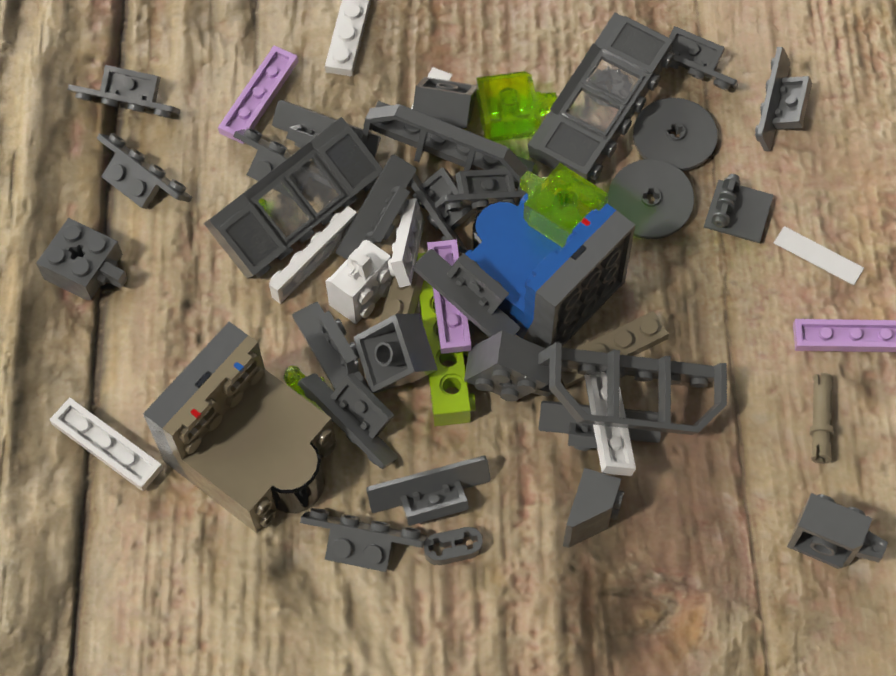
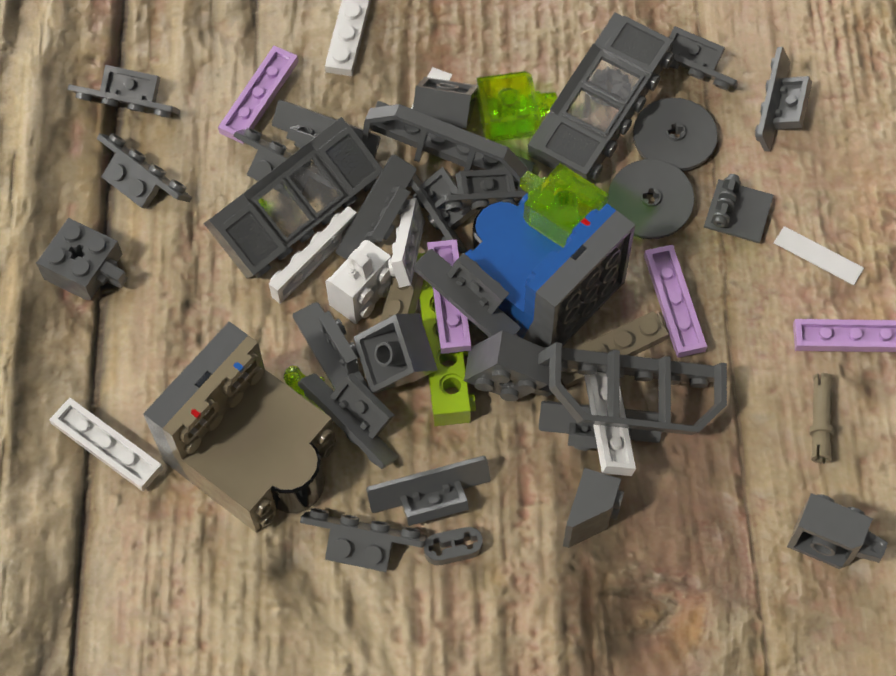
none -> lavender plate [644,245,707,358]

